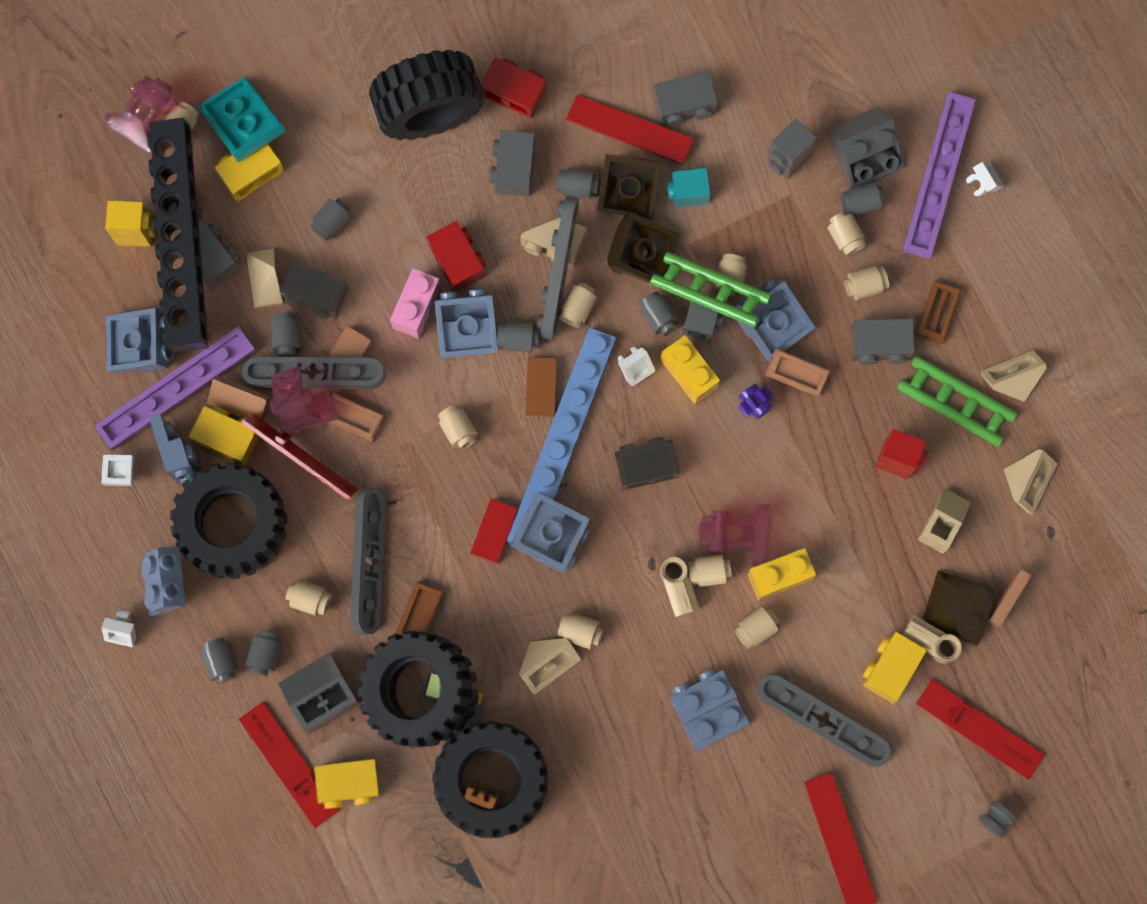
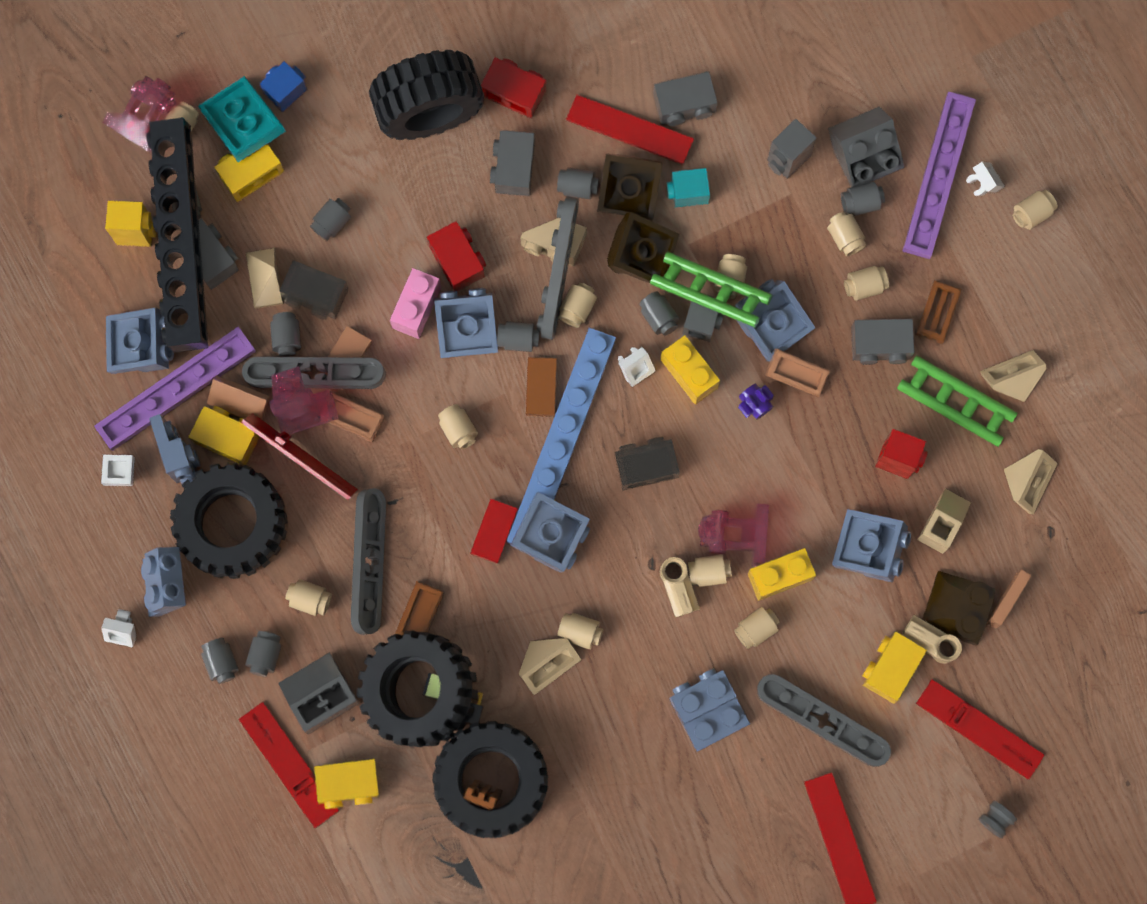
none -> blue brick [259,61,307,112]
none -> sand blue plate [832,509,911,583]
none -> tan brick [1013,190,1058,230]

